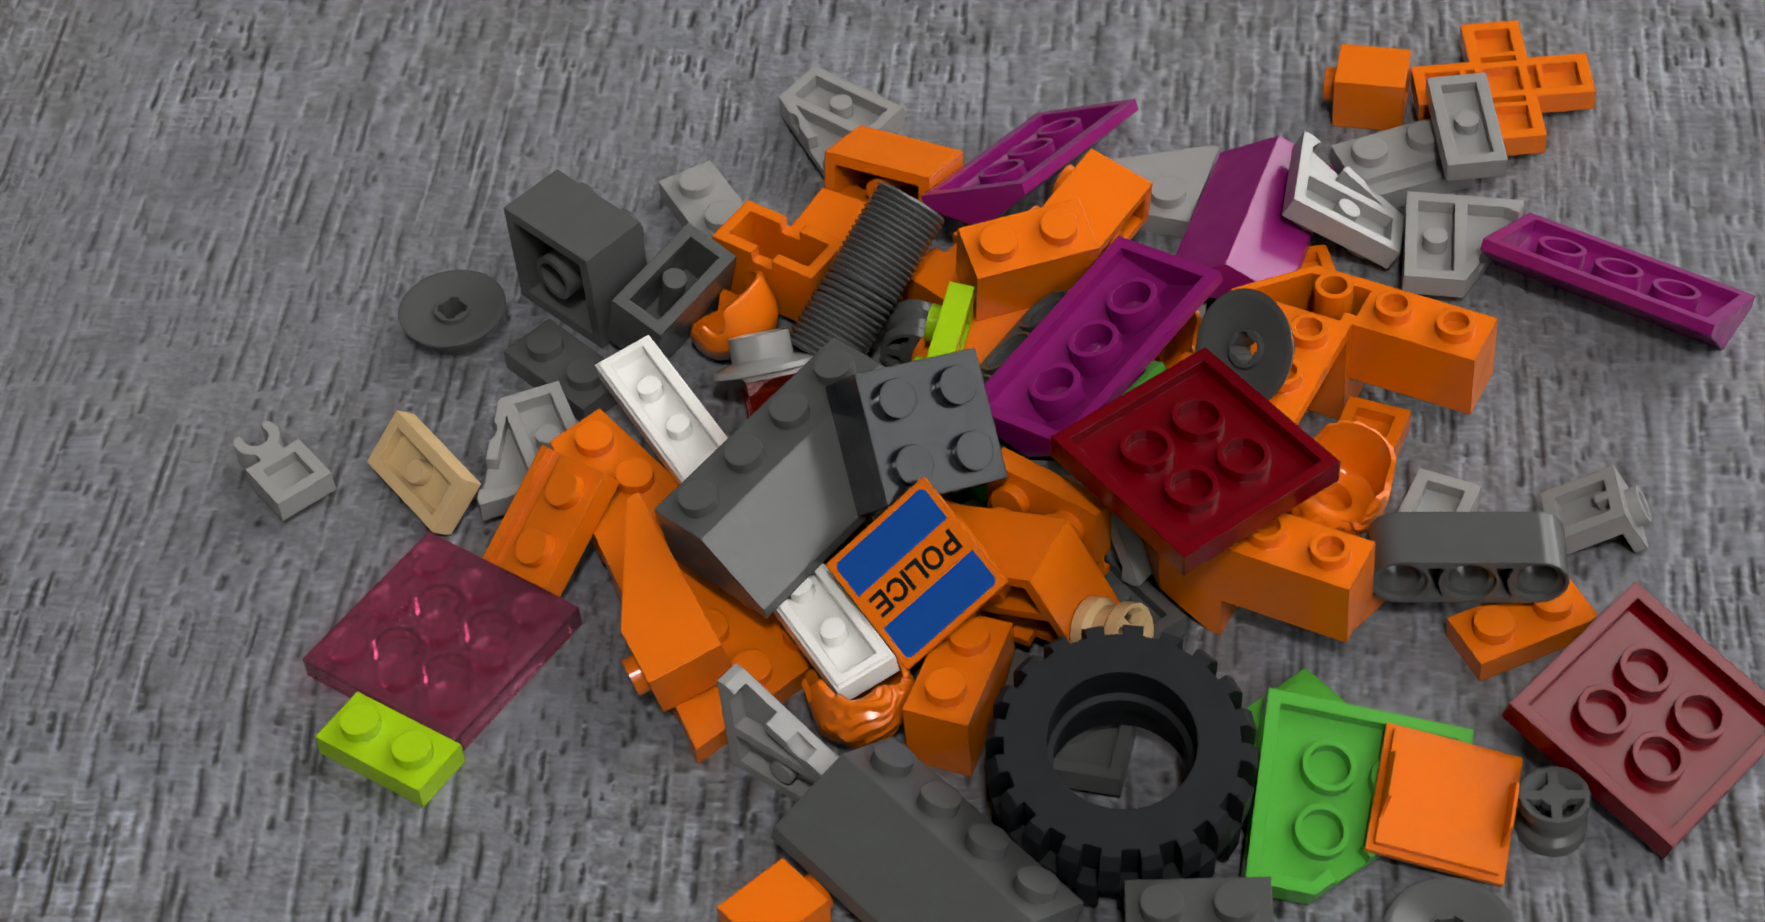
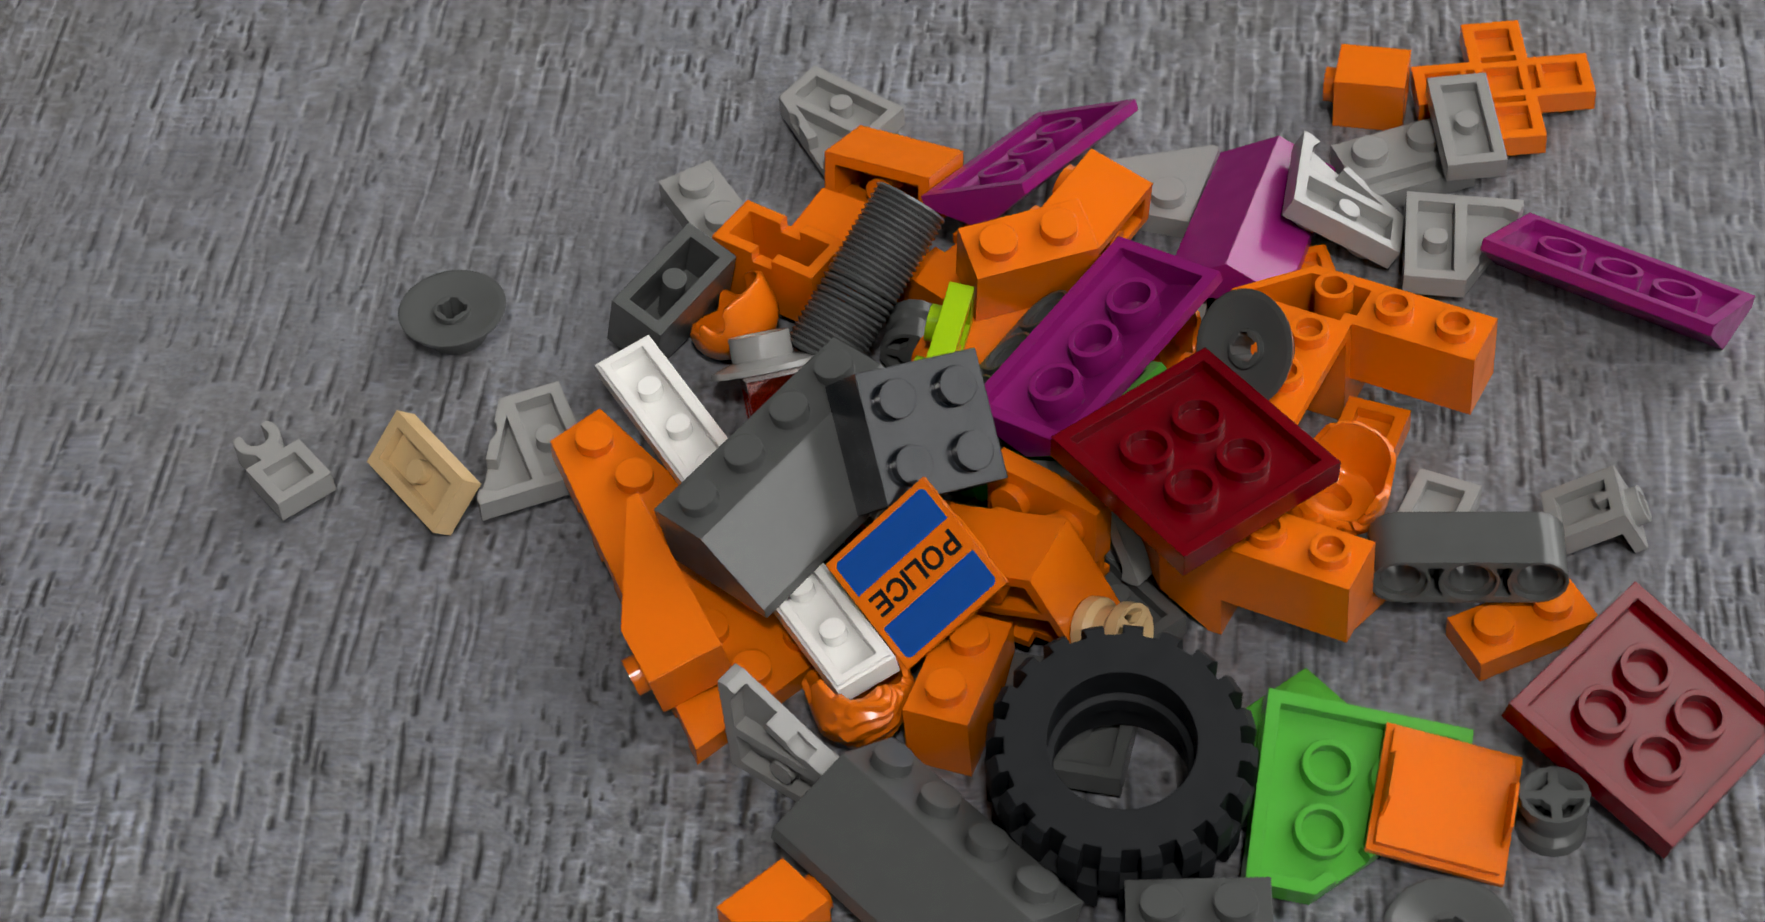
clear pink plate [303,531,582,752] -> none
lime plate [315,691,465,808] -> none
orange plate [482,445,620,597] -> none
dark grey plate [503,318,618,421] -> none
dark grey brick [504,169,647,349] -> none

